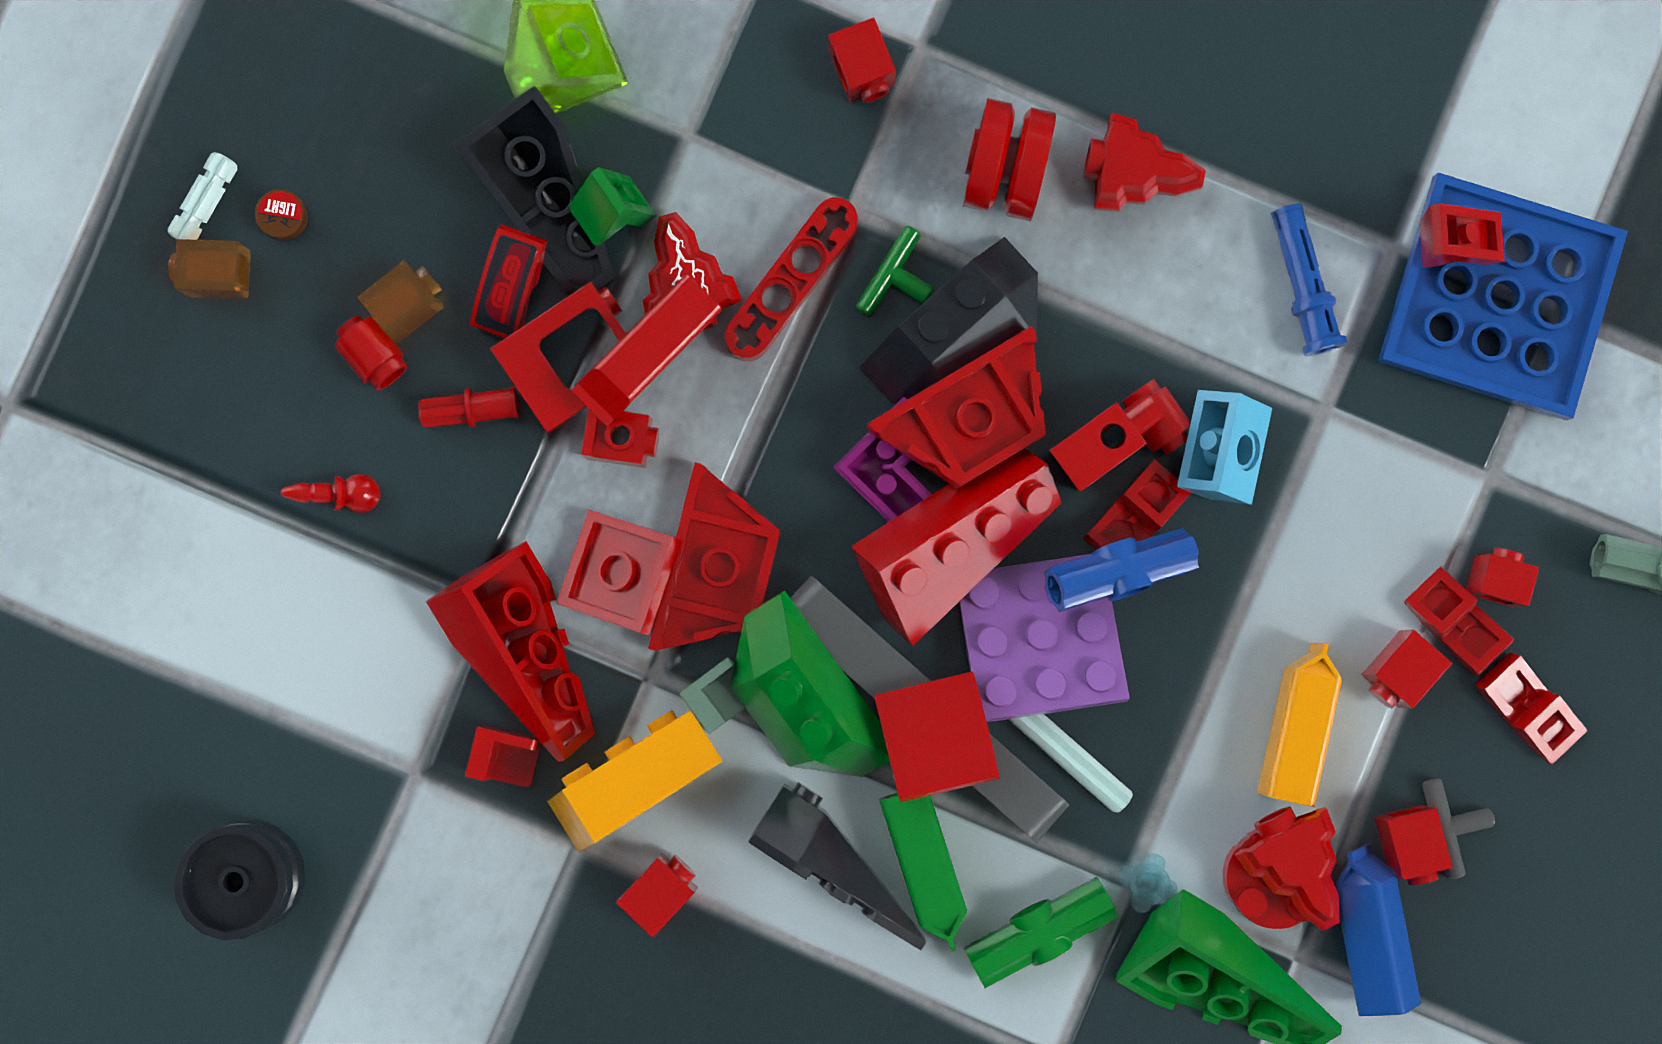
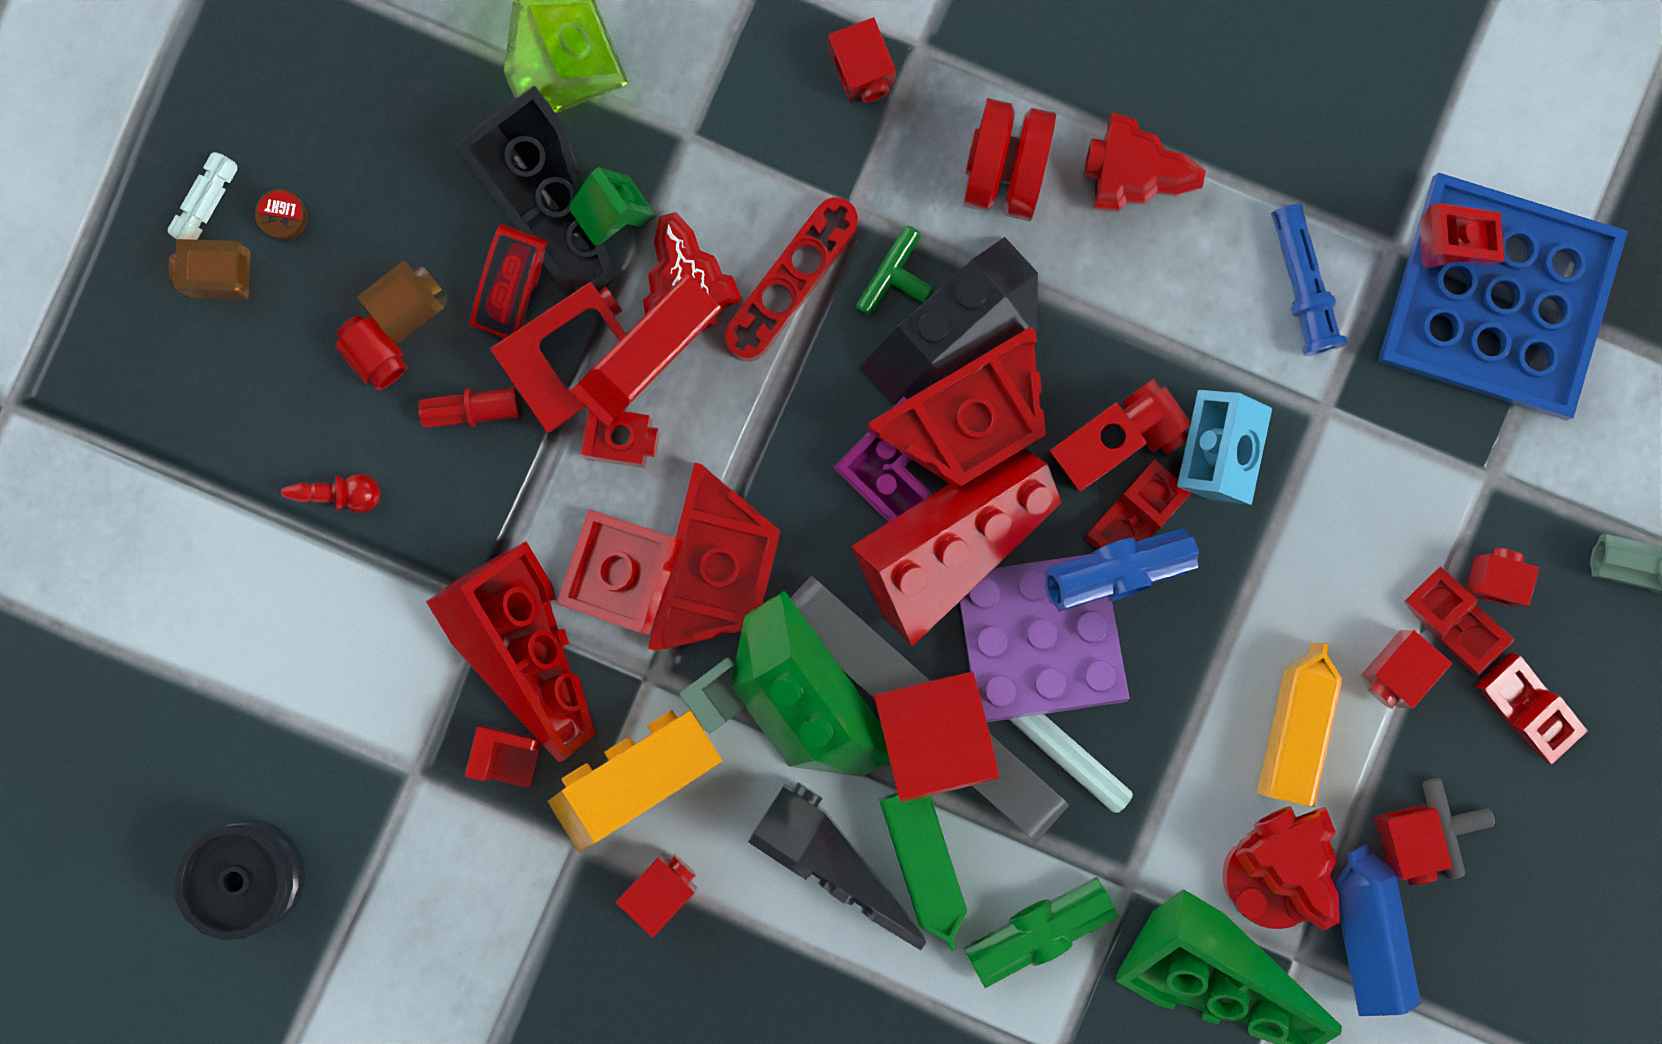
clear light blue plate [1118,853,1177,912] -> none

